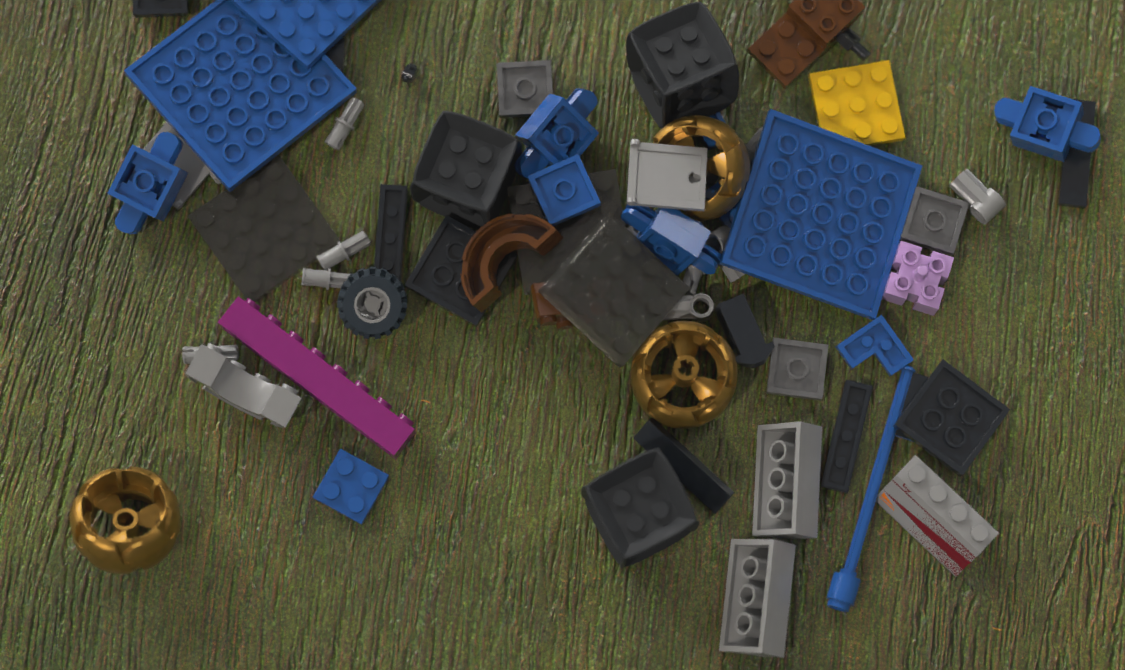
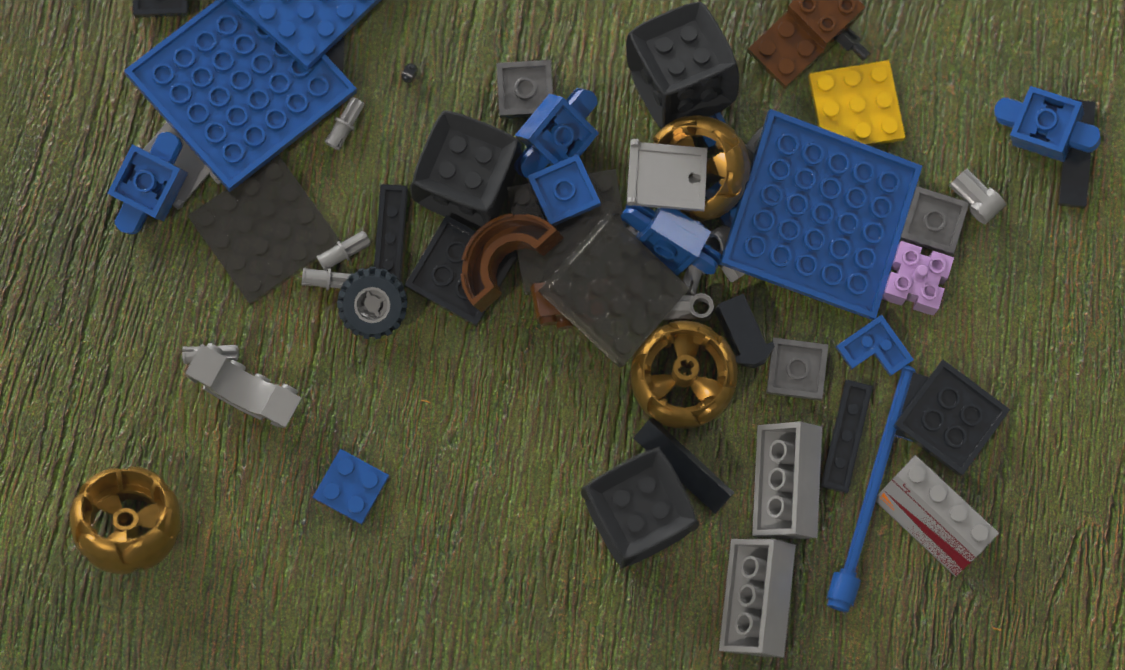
magenta brick [218,296,416,460] -> none

